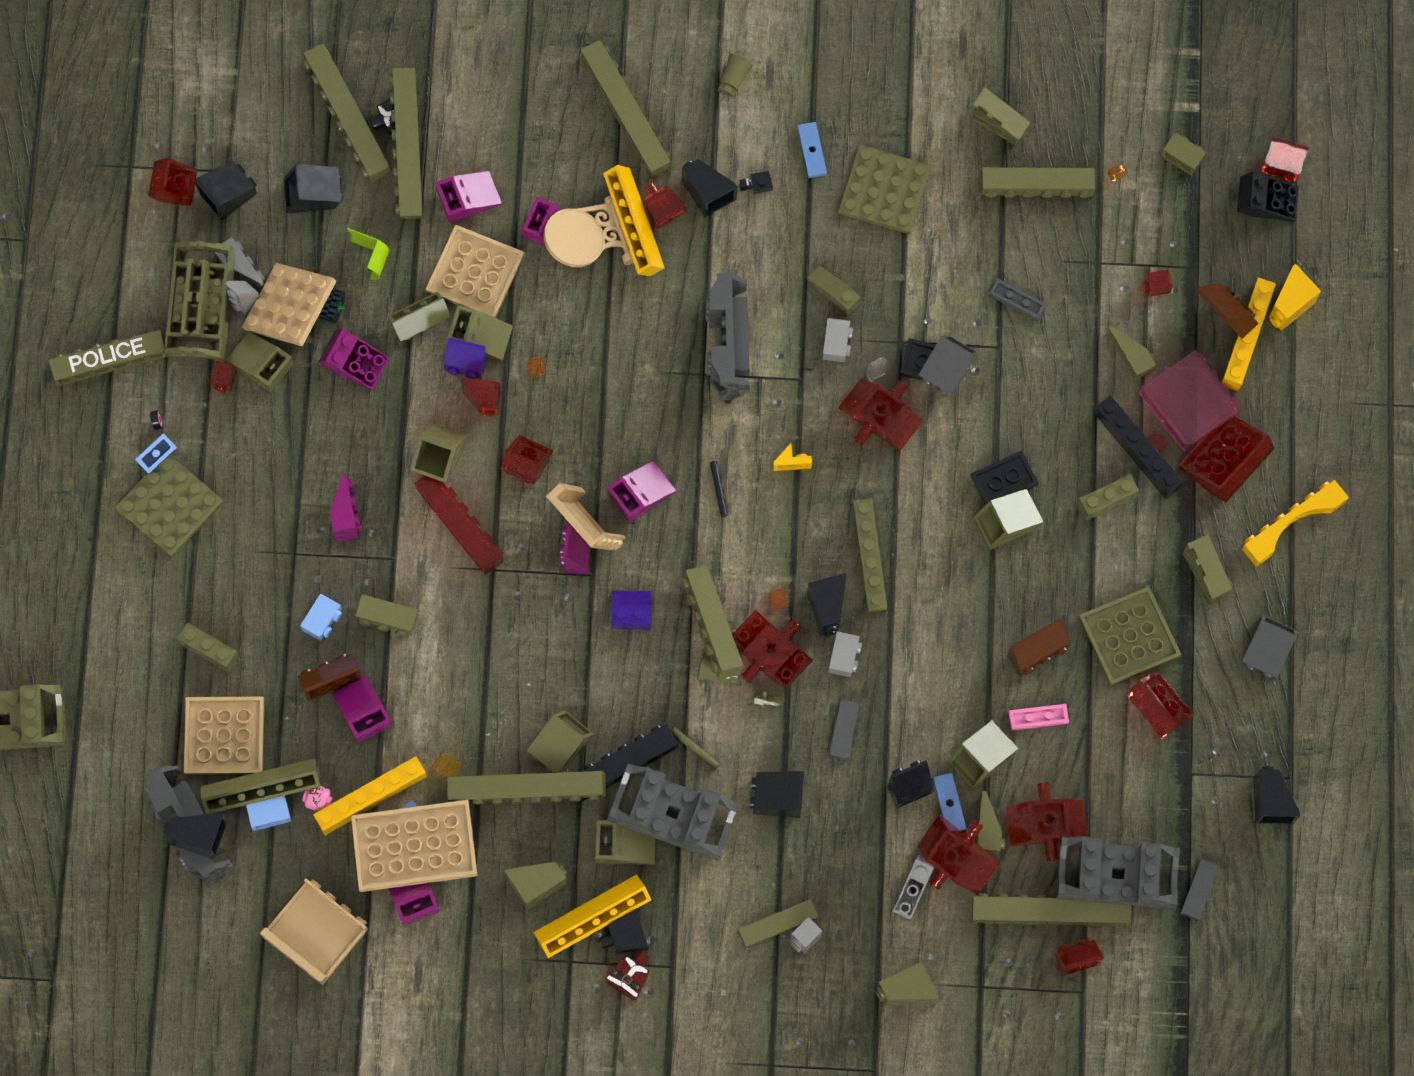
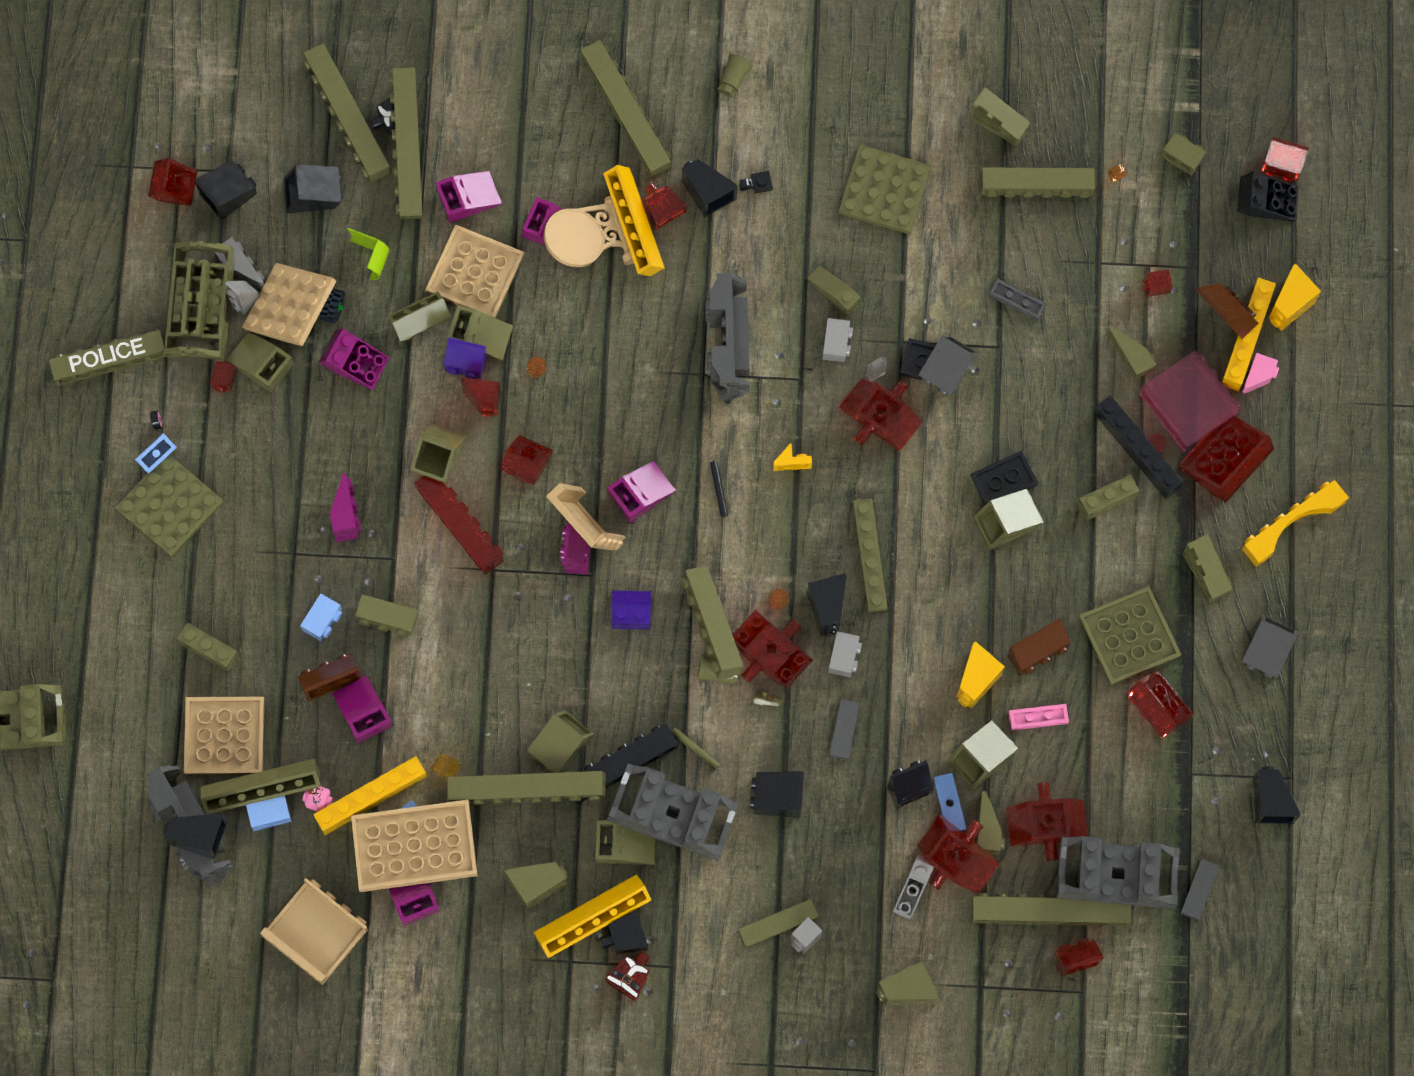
medium blue tile [797,122,827,179] -> none
none -> yellow slope [957,641,1005,709]
none -> bright pink slope [1242,353,1279,393]

